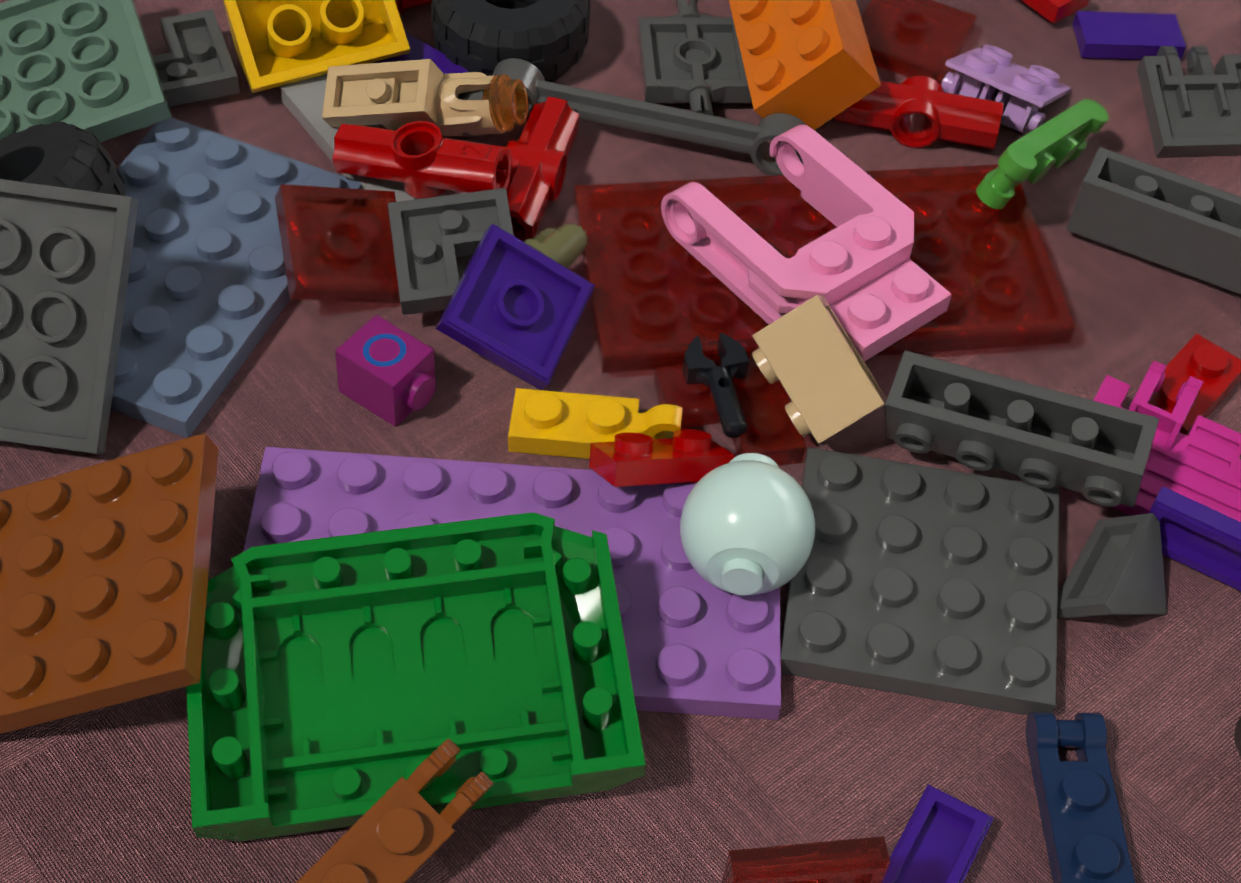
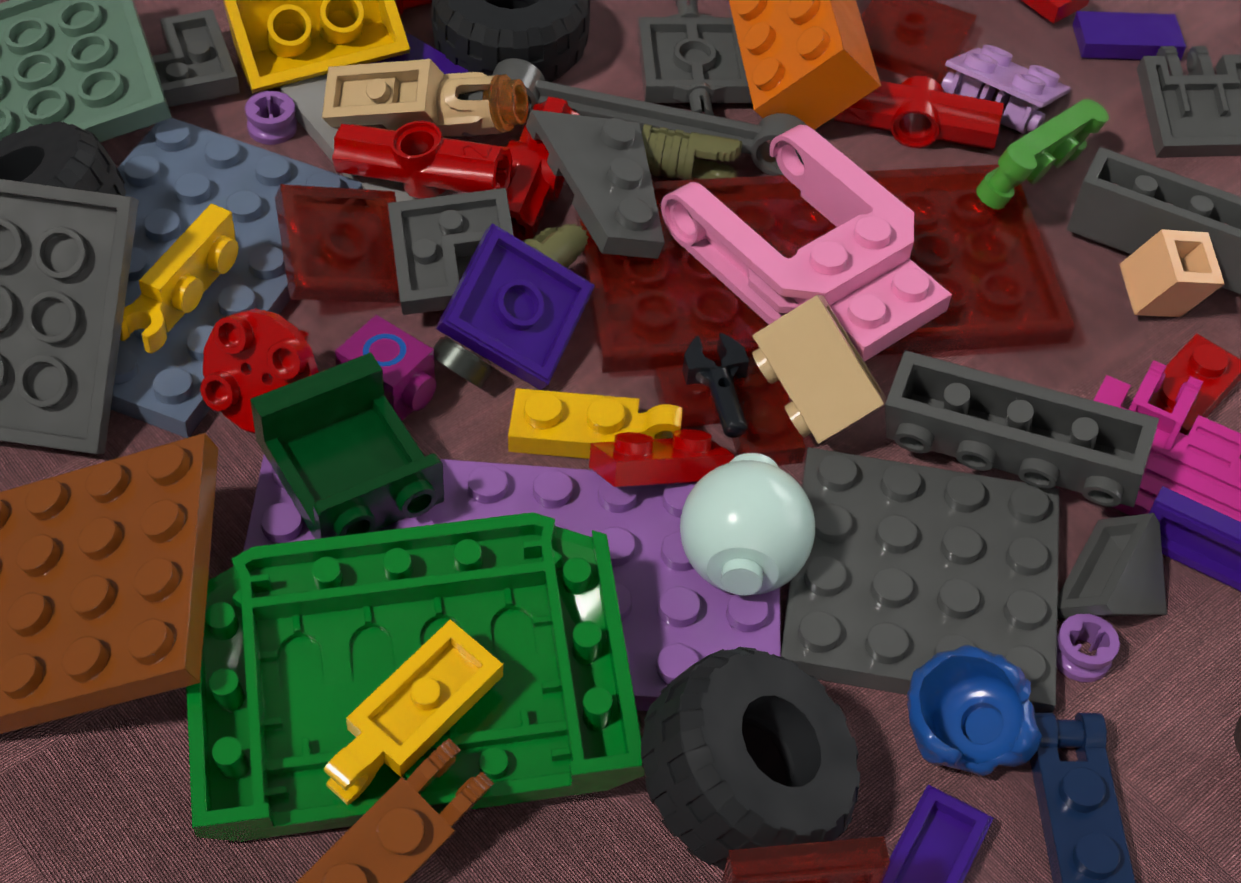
none -> yellow plate [120,203,239,354]
none -> red plate [200,308,319,433]
none -> medium lavender bush [245,91,297,145]
none -> dark green panel [250,352,444,539]
none -> yellow plate [324,619,504,805]
none -> pearl dark grey tile [433,335,493,388]
none -> dark grey wing [526,110,665,259]
none -> black tyre [641,647,860,879]
none -> olive hinge [642,124,742,189]
none -> blue hair [907,645,1042,776]
none -> medium lavender bush [1056,614,1120,682]
none -> light nougat brick [1119,229,1225,317]

